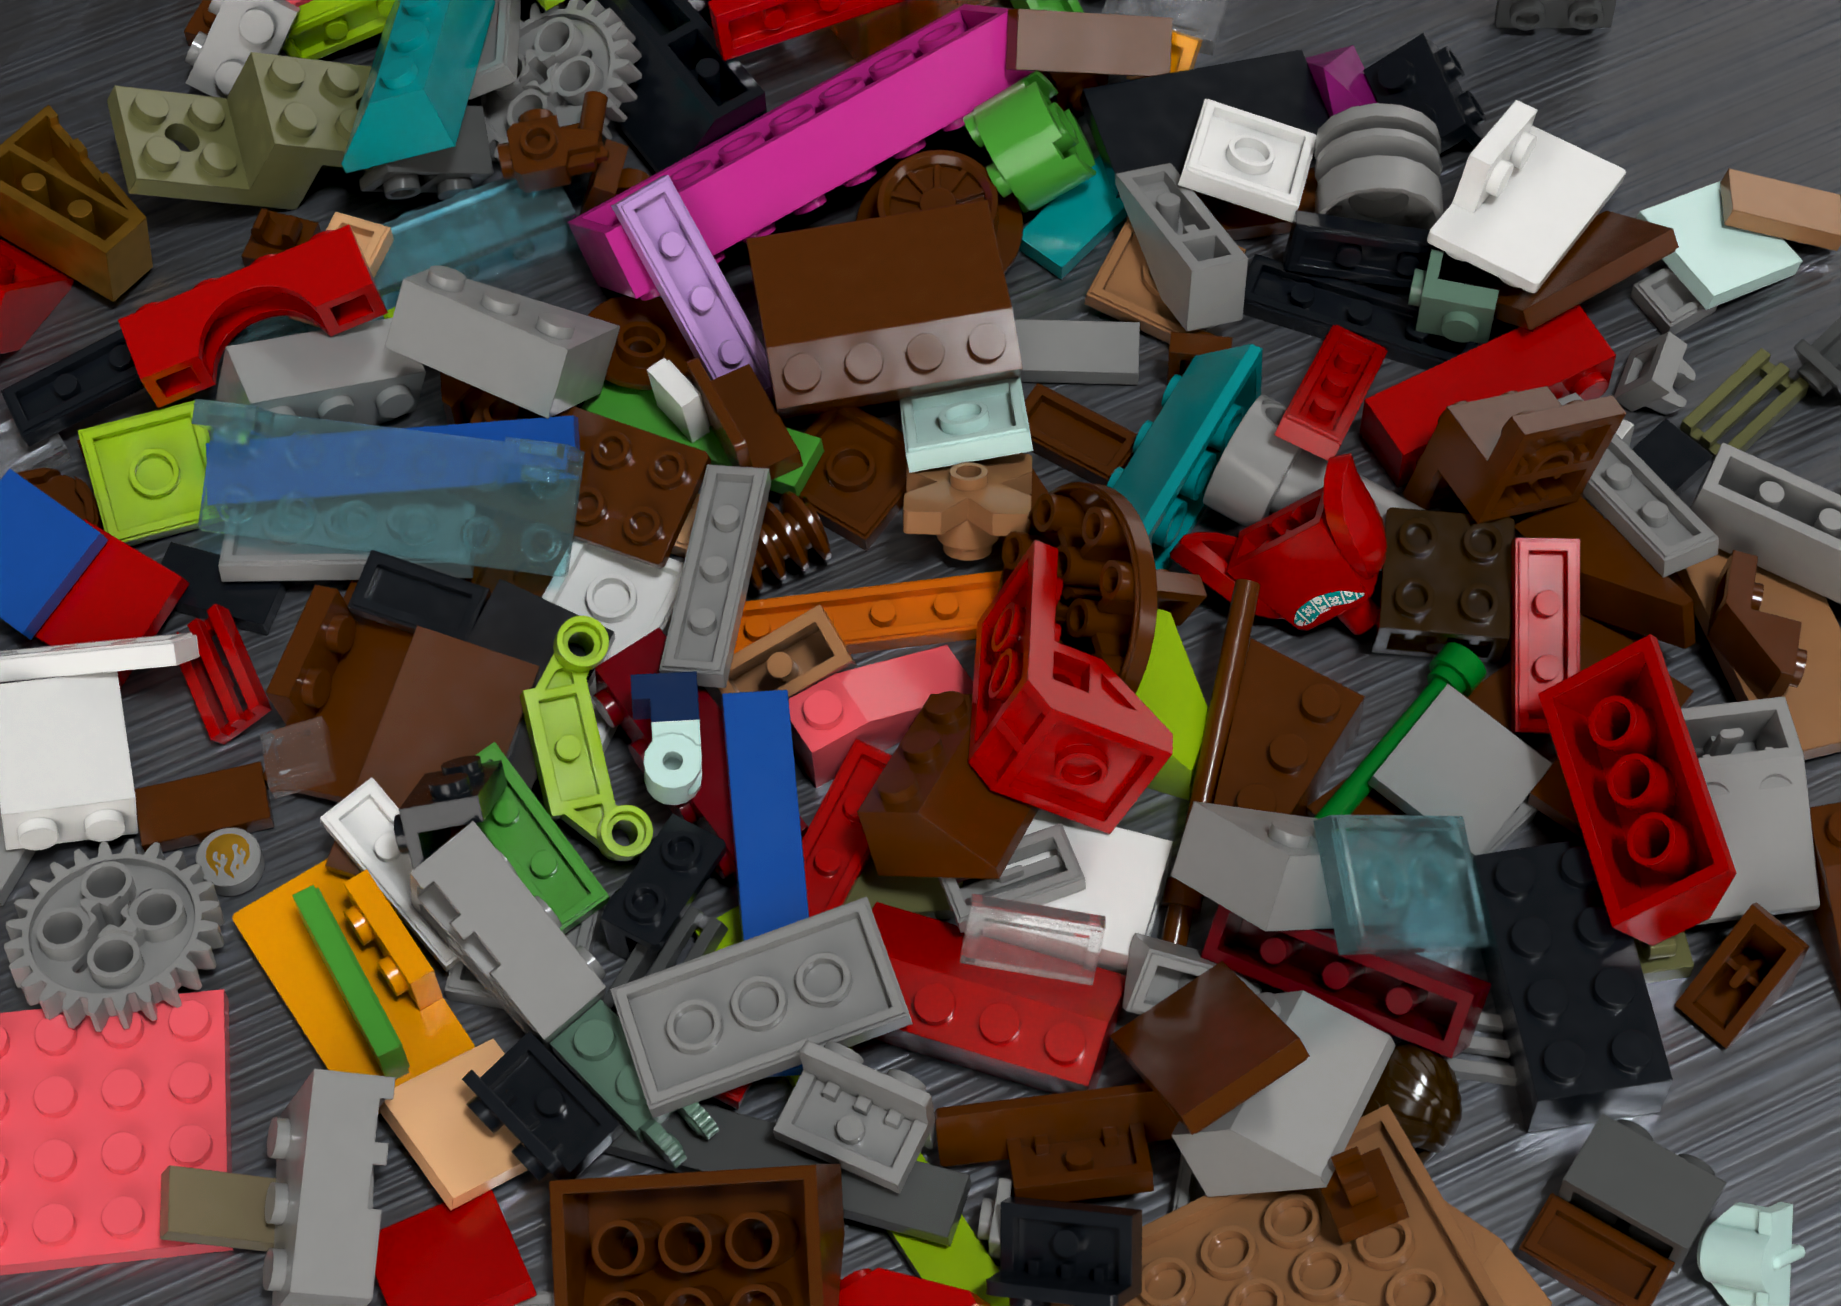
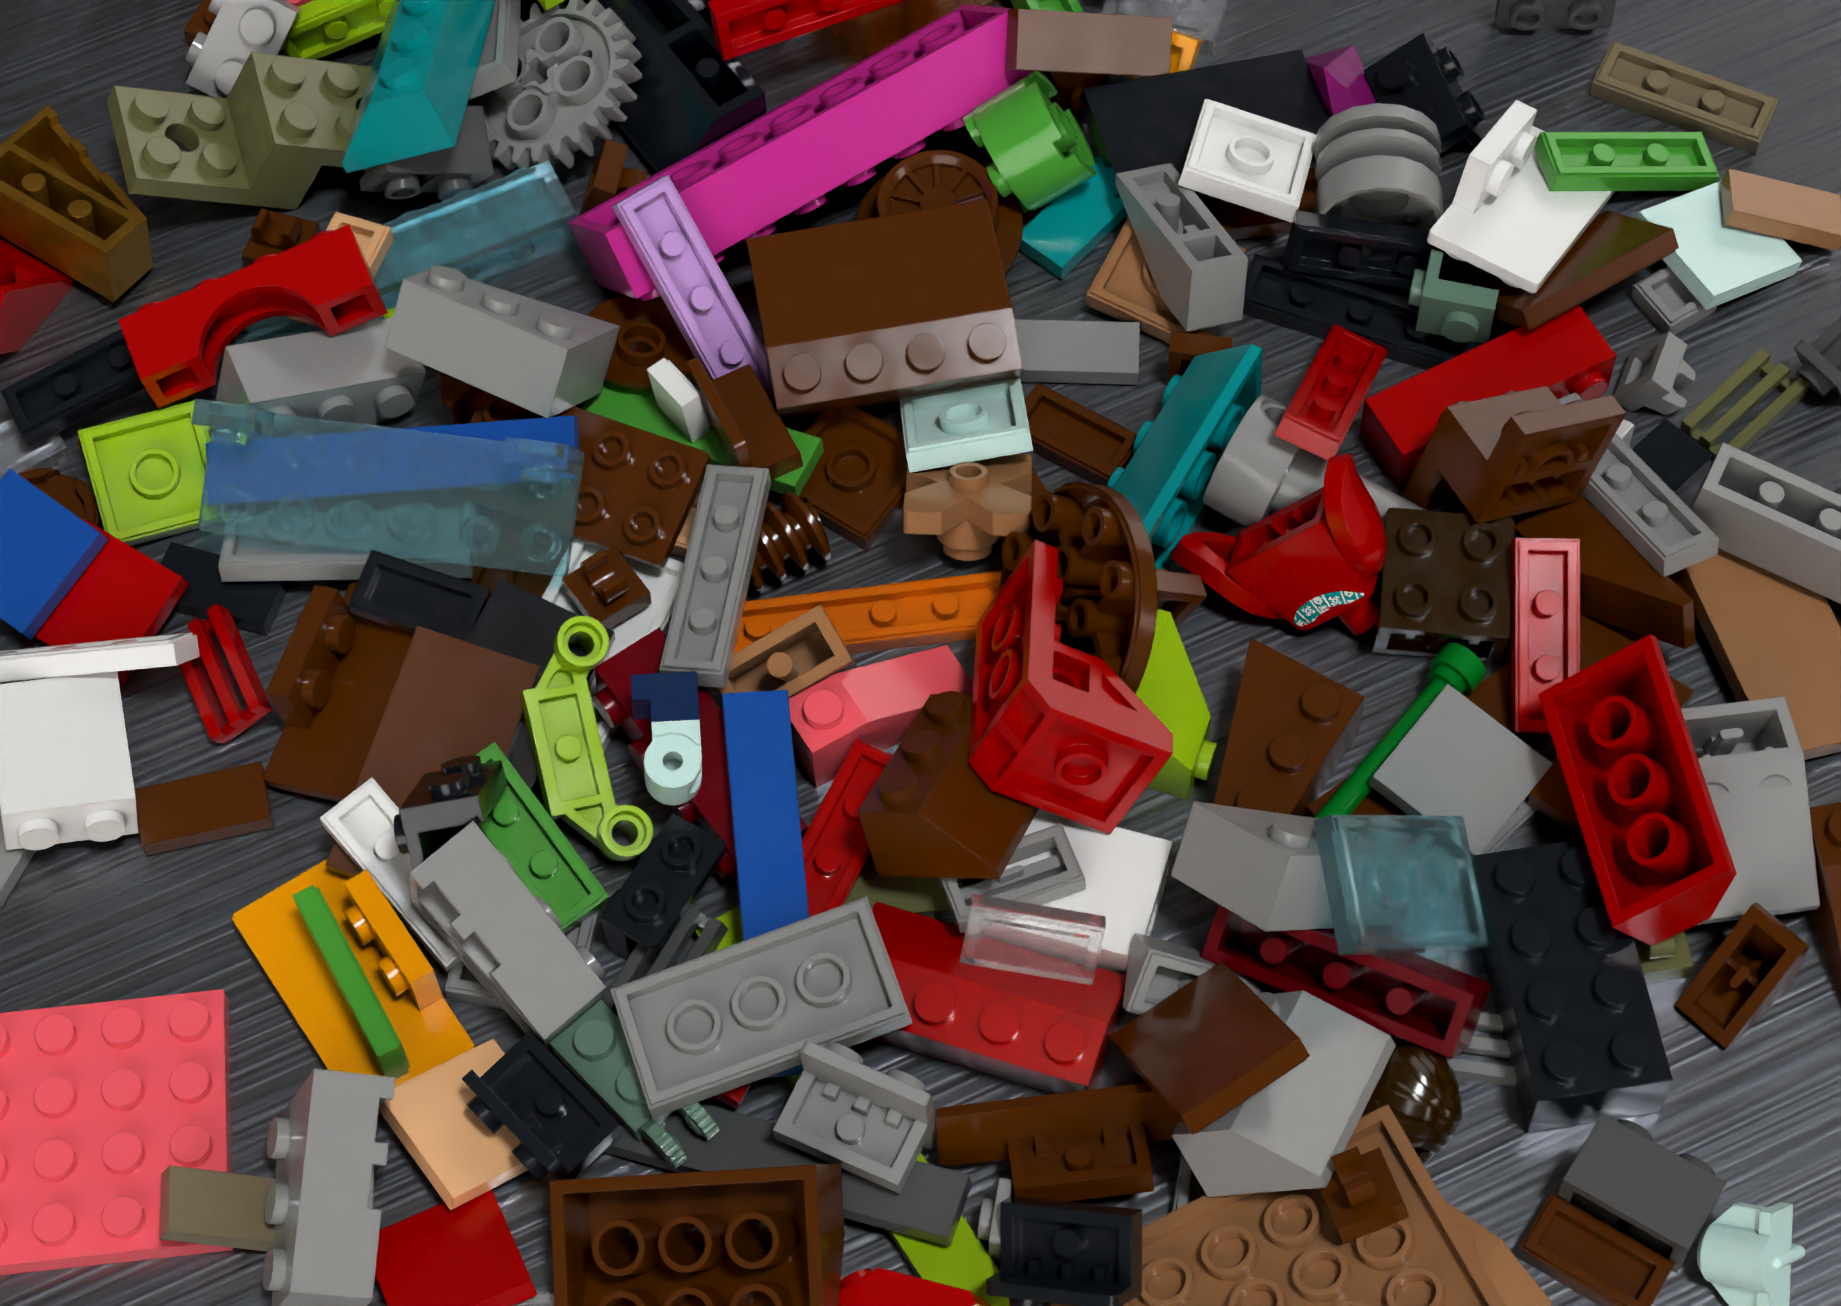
light grey gear [4,839,225,1032] -> none
light grey tile [196,828,265,896] -> none
clear tile [260,716,337,798] -> none
reddish brown piece [497,91,609,193] -> none
reddish brown bar [1161,579,1261,947] -> none
reddish brown slope [1707,550,1807,699] -> none
none -> reddish brown tile [562,546,652,629]
none -> bright green tile [1534,132,1720,191]
none -> dark tan tile [1590,40,1779,155]

